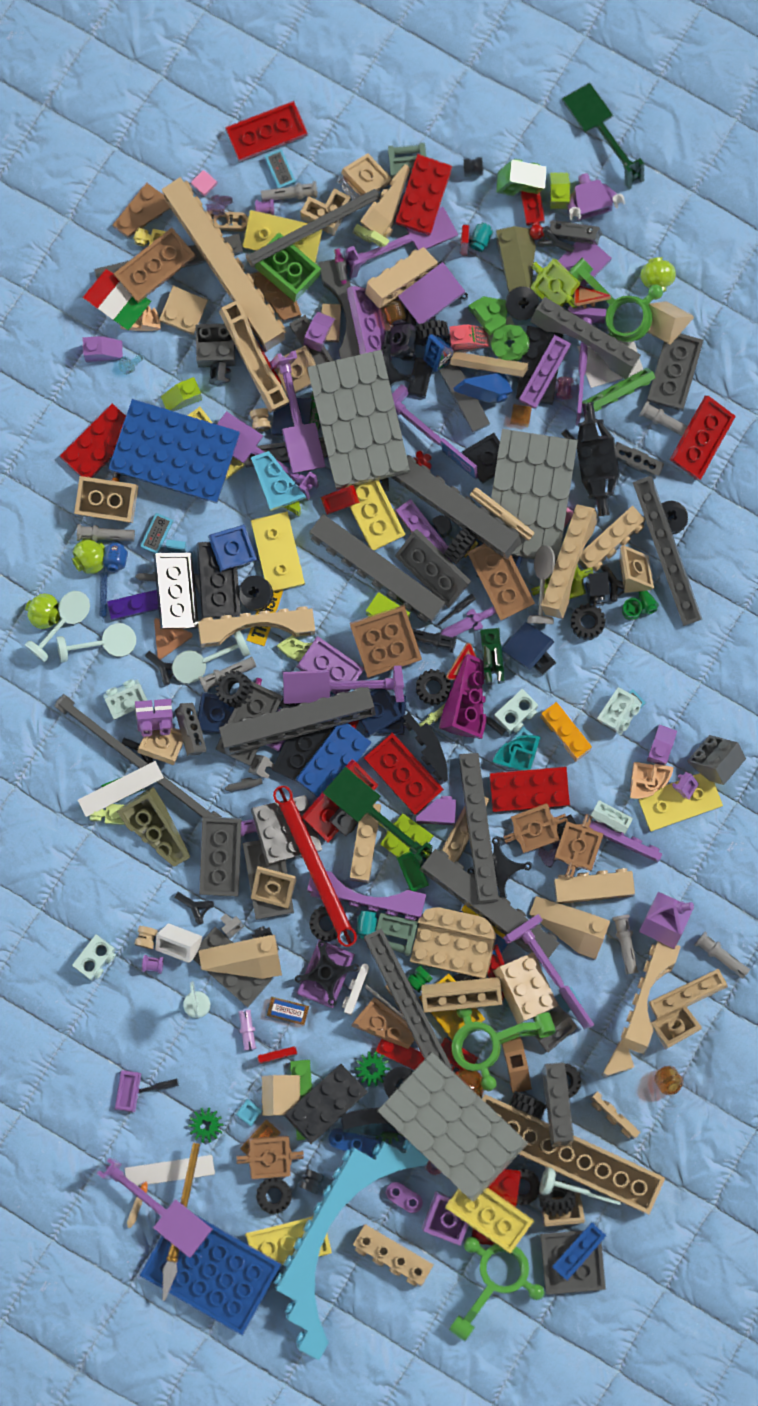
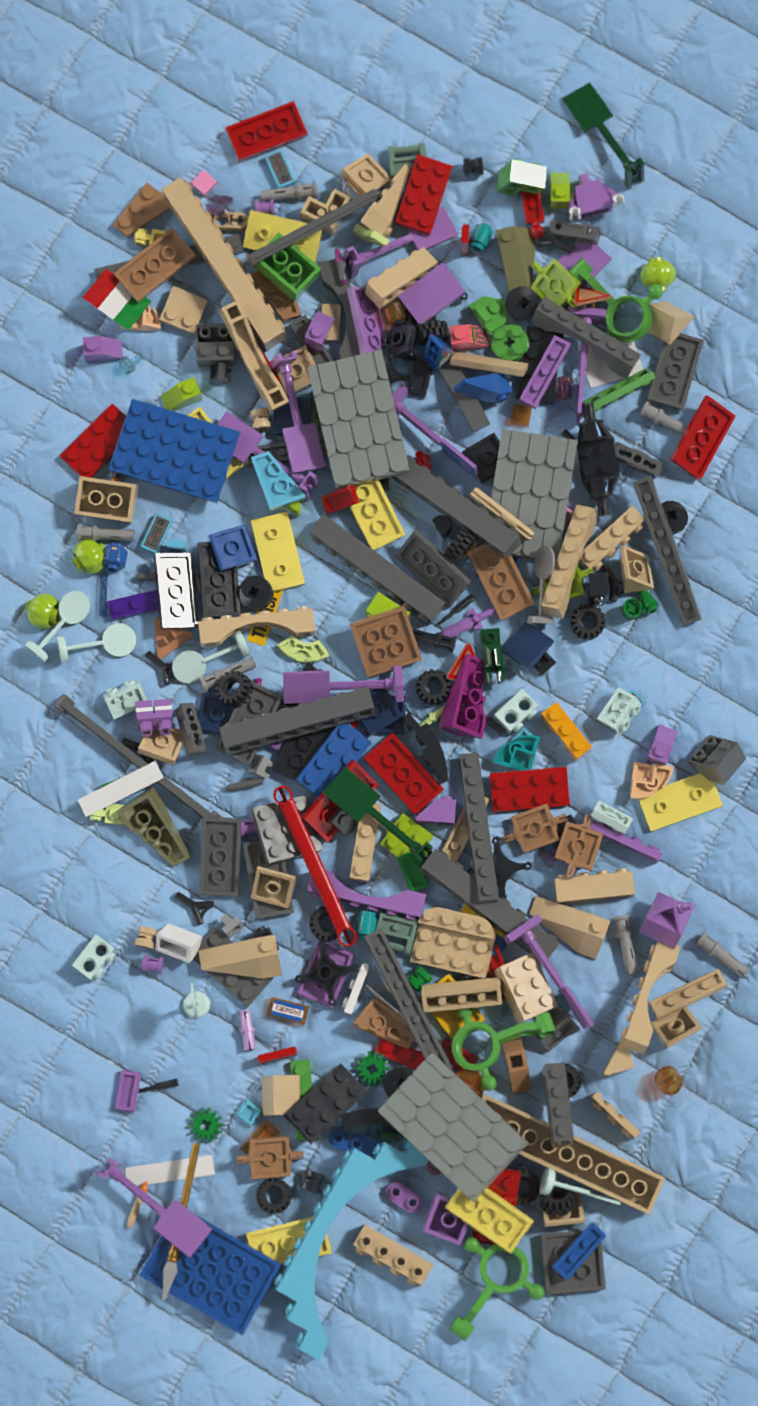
medium lavender tile [296,636,364,695] -> none
medium lavender plate [396,499,453,563] -> none
black tyre [509,1091,546,1120] -> none
medium lavender tile [672,772,699,800] -> none

